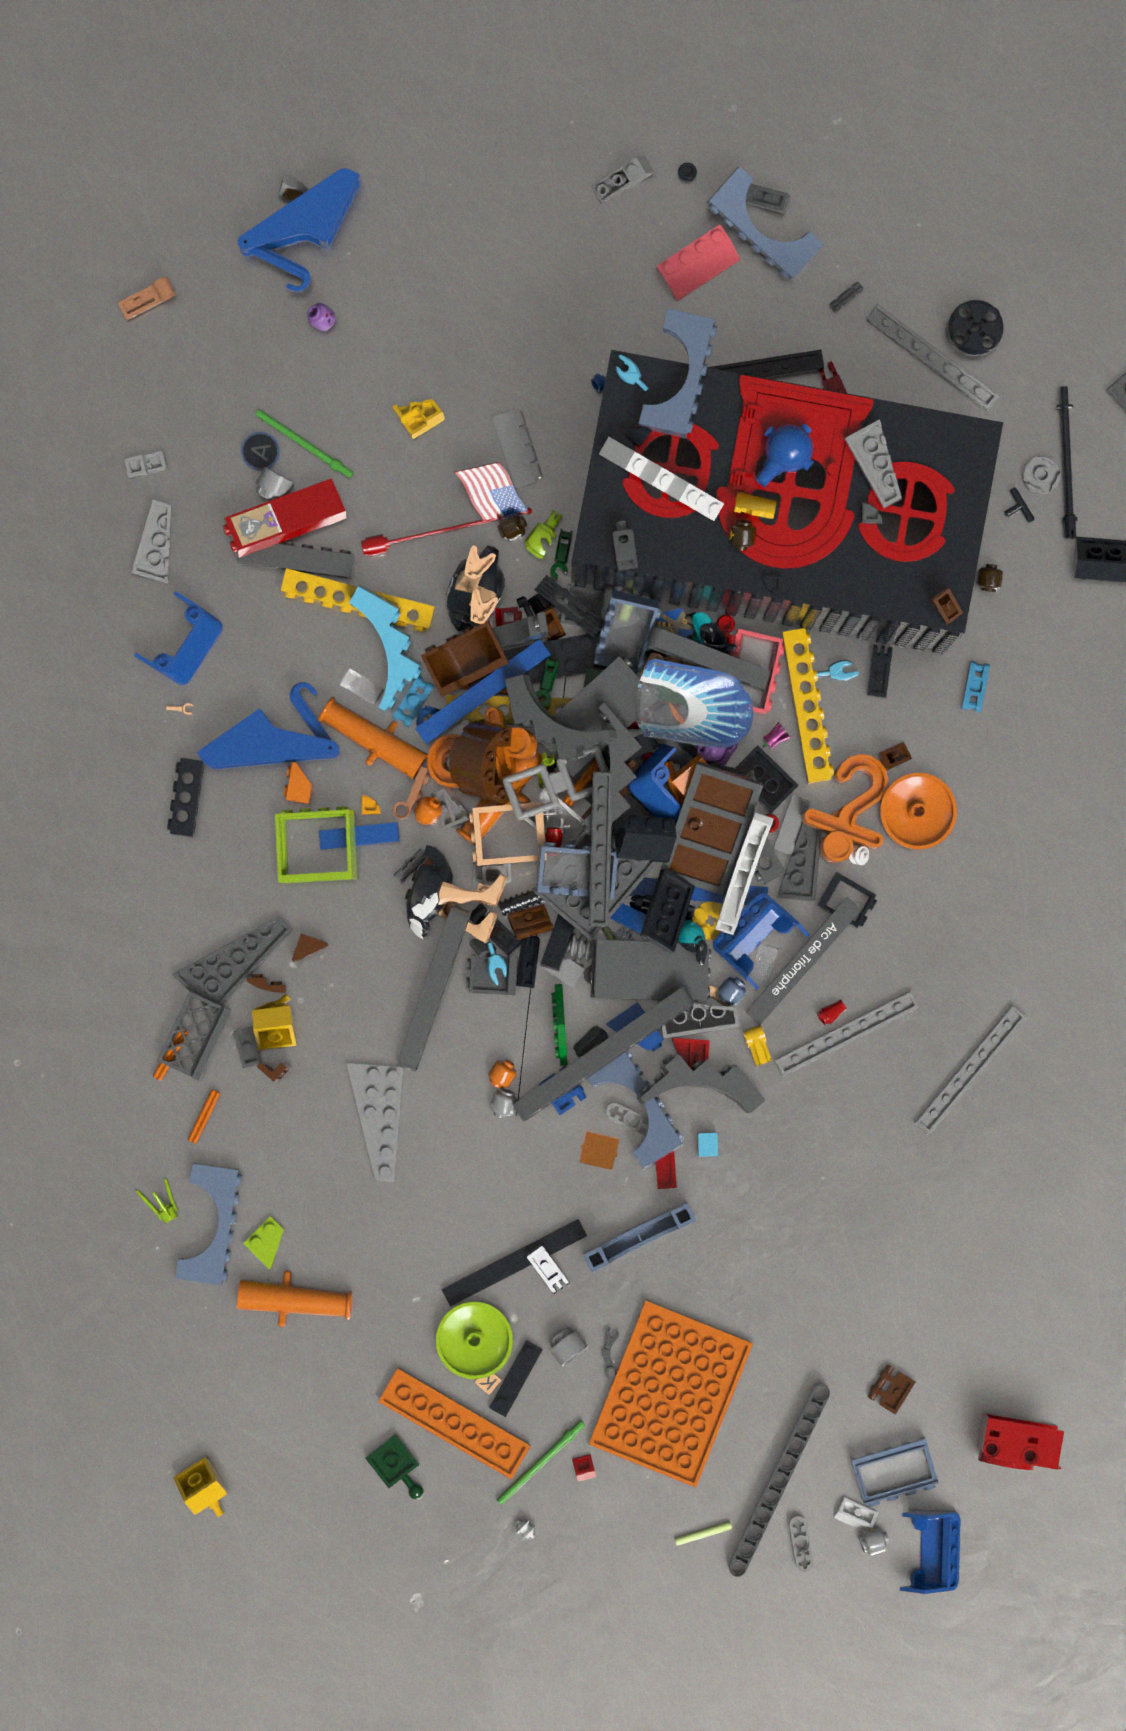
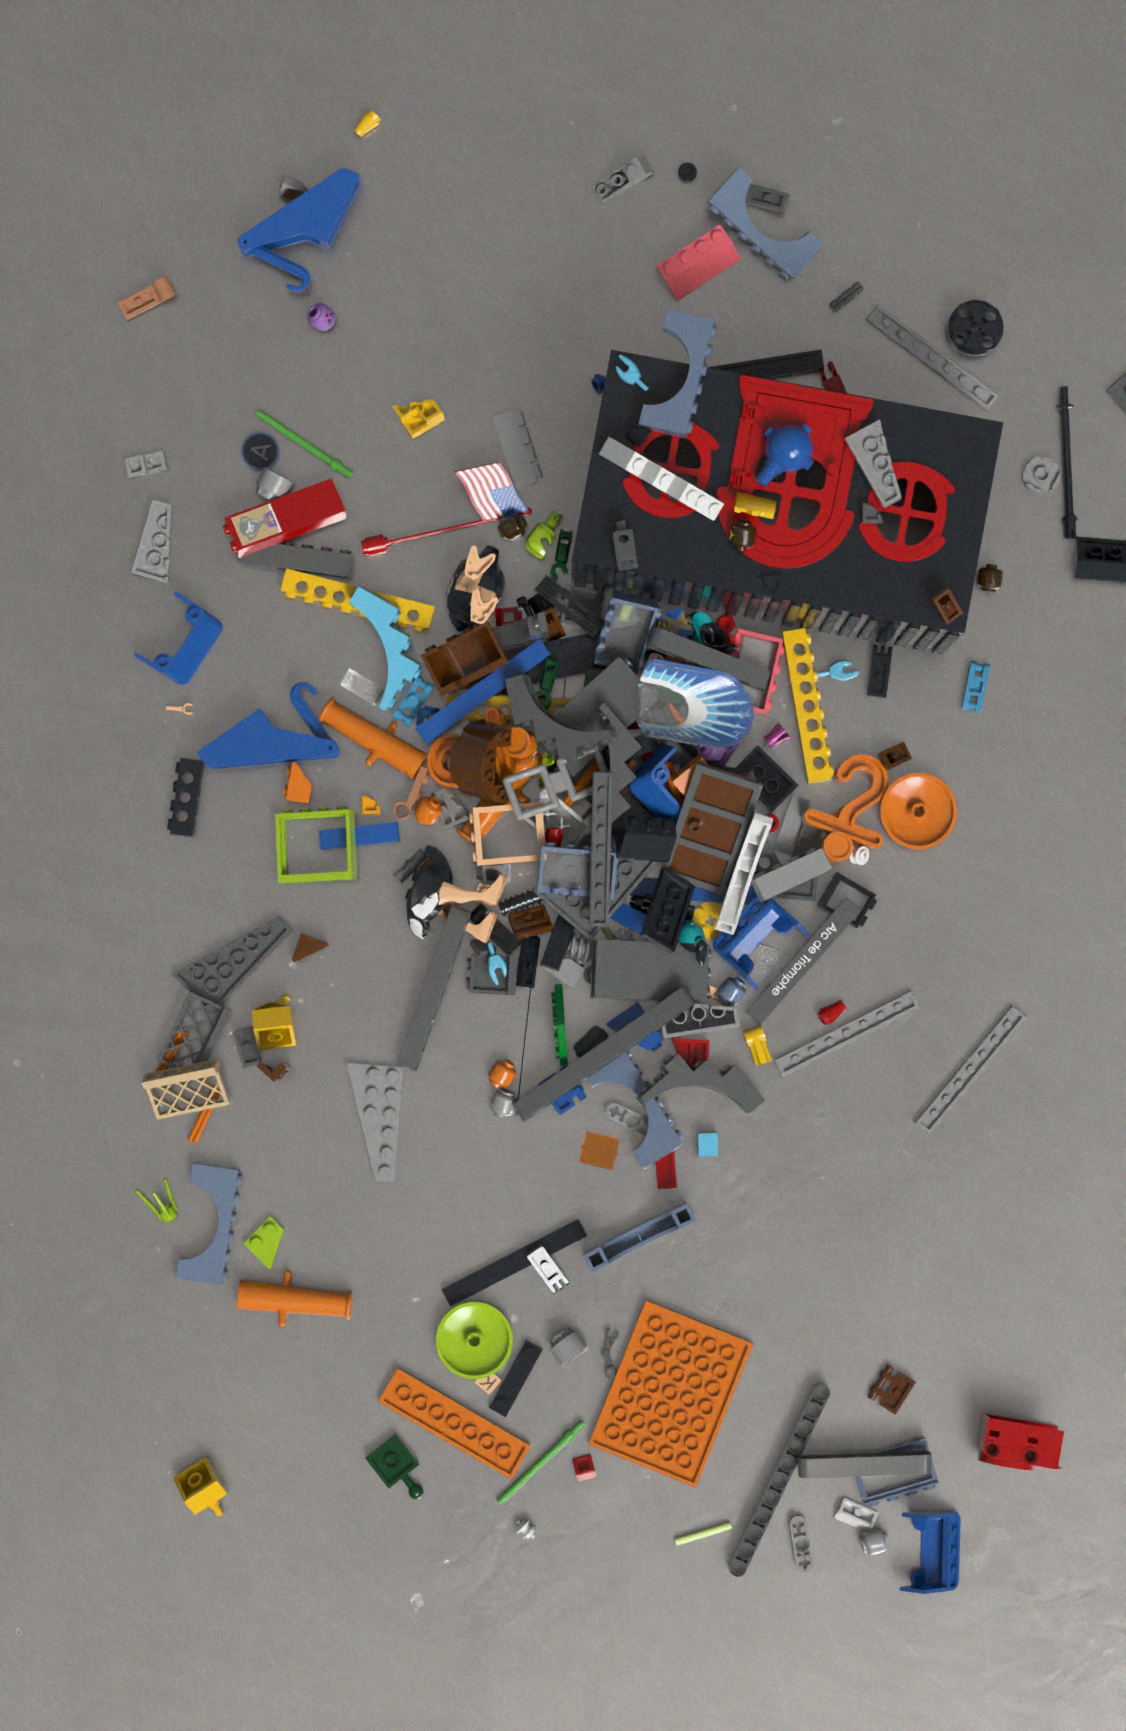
reddish brown slope [247,974,287,993] -> none
black piece [1004,487,1035,523] -> none
none -> tan fence [141,1059,230,1119]
none -> yellow cone [353,109,381,137]
none -> light grey brick [751,848,832,903]
none -> beam [798,1451,932,1478]

